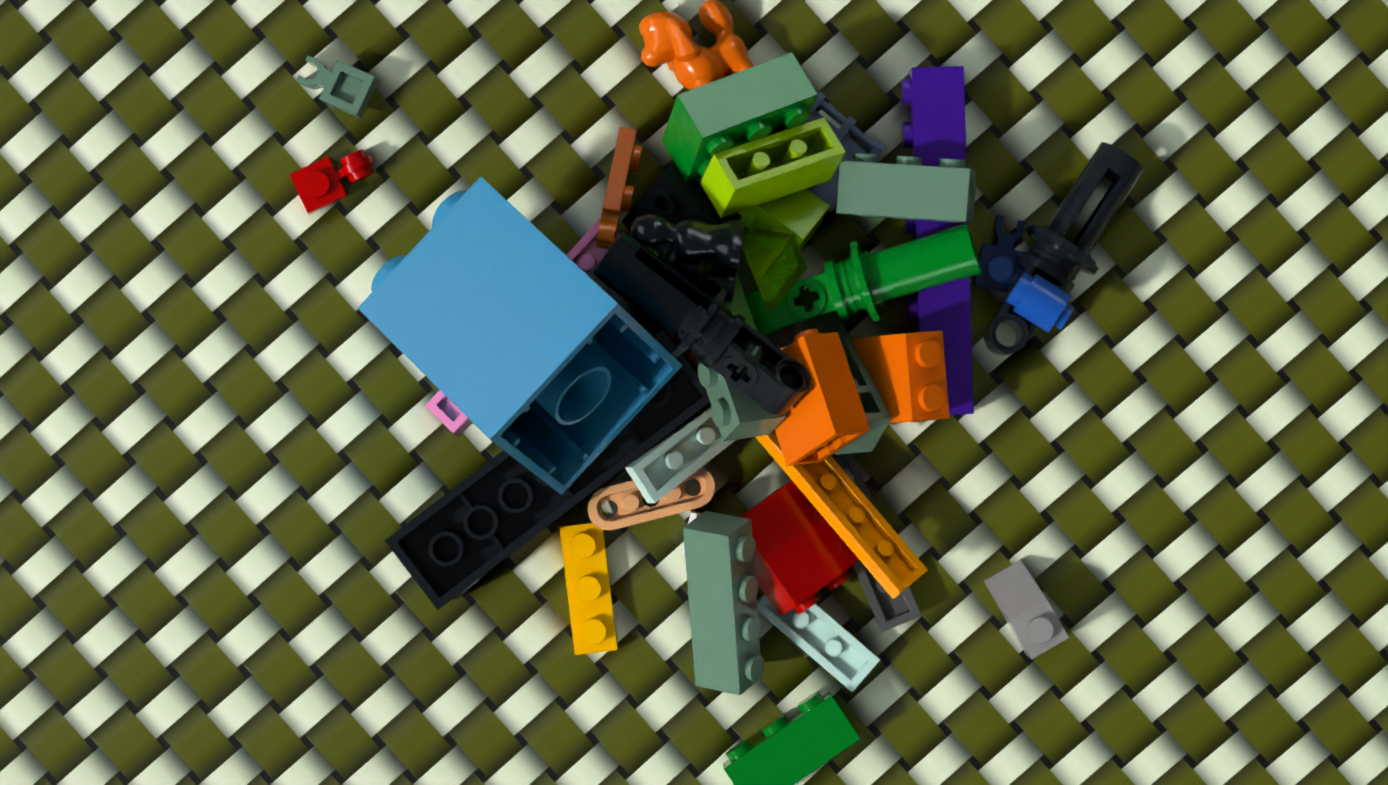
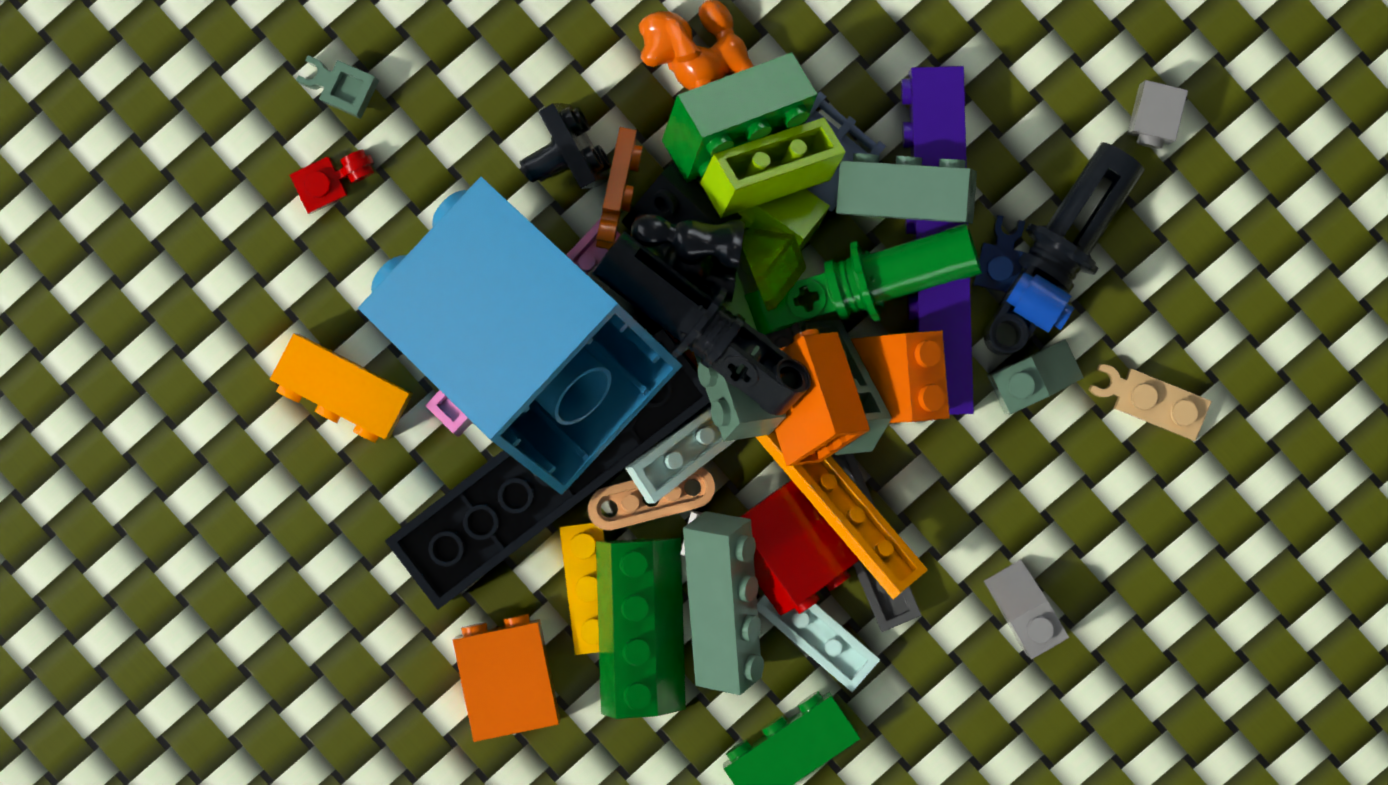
none -> light orange brick [270,333,413,443]
none -> orange brick [453,614,561,742]
none -> black plate [519,103,611,189]
none -> green slope [596,537,686,719]
none -> sand green slope [987,339,1084,414]
none -> tan plate [1088,364,1211,441]
none -> light grey brick [1127,80,1188,149]

